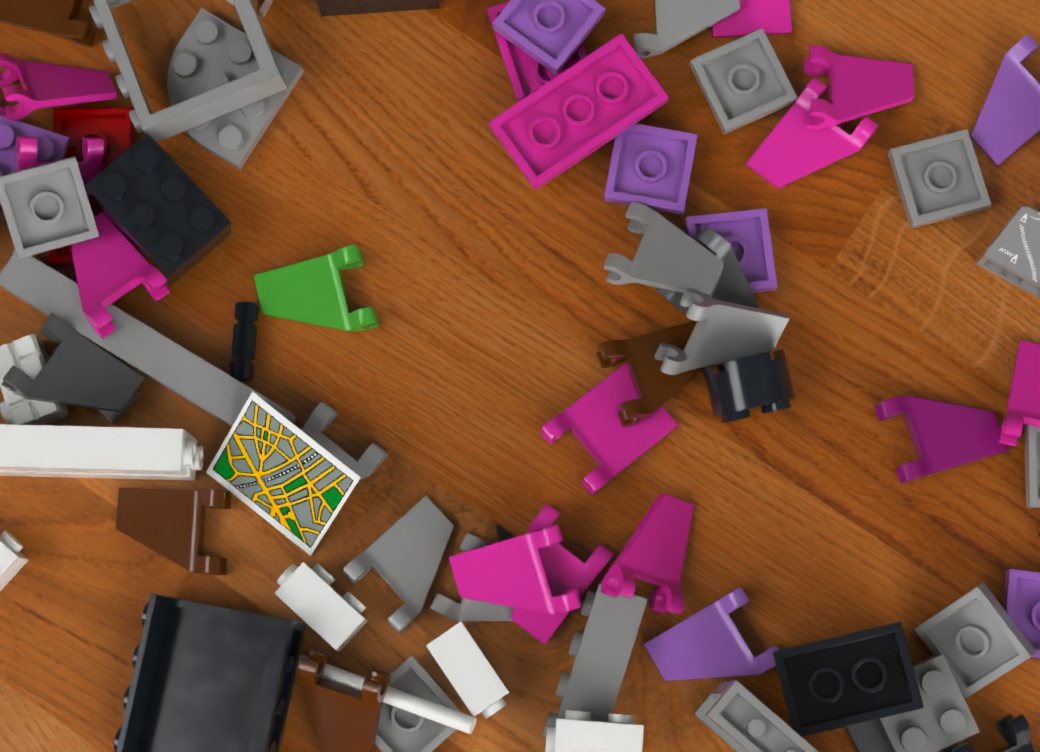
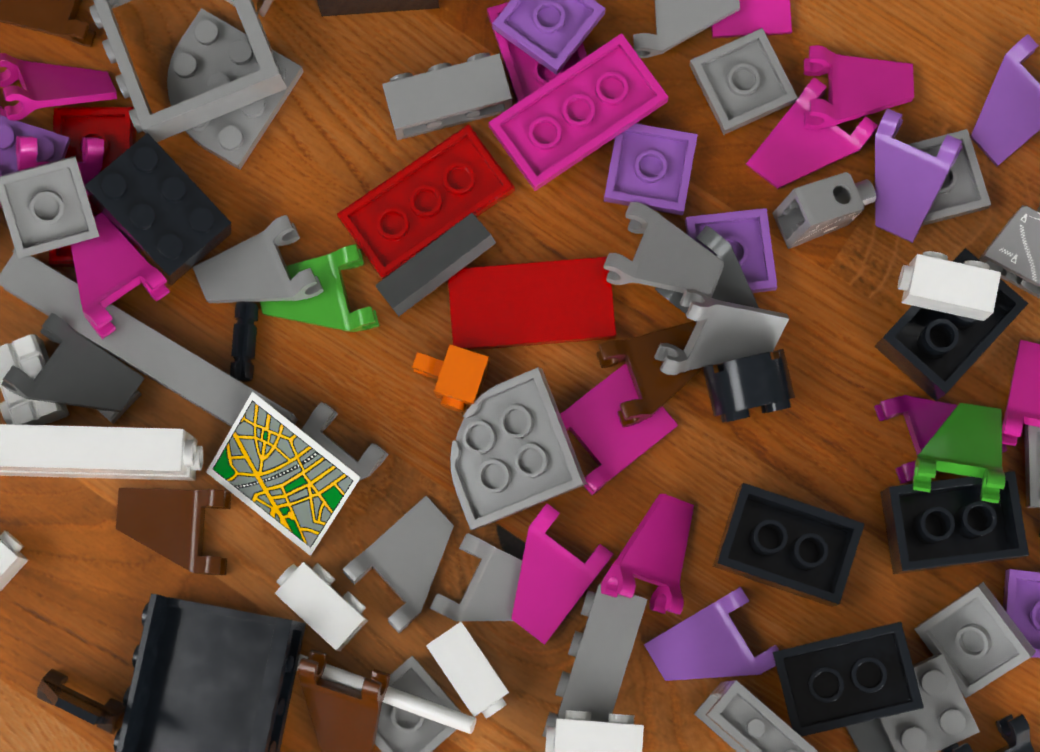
dark pink flag [448,524,582,614] -> none
none -> black flag [37,669,125,734]
none -> light grey flag [193,215,324,303]
none -> red tile [337,124,515,280]
none -> dark grey tile [375,213,496,316]
none -> light grey brick [382,53,512,141]
none -> orange brick [412,344,490,412]
none -> red tile [448,257,616,350]
none -> light grey plate [450,367,587,530]
none -> black brick [712,483,864,607]
none -> light grey torso [772,172,876,249]
none -> black brick [874,248,1029,401]
none -> medium lavender flag [875,108,963,243]
none -> black brick [880,471,1029,574]
none -> white brick [898,251,1001,321]
none -> bright green flag [913,403,1005,504]

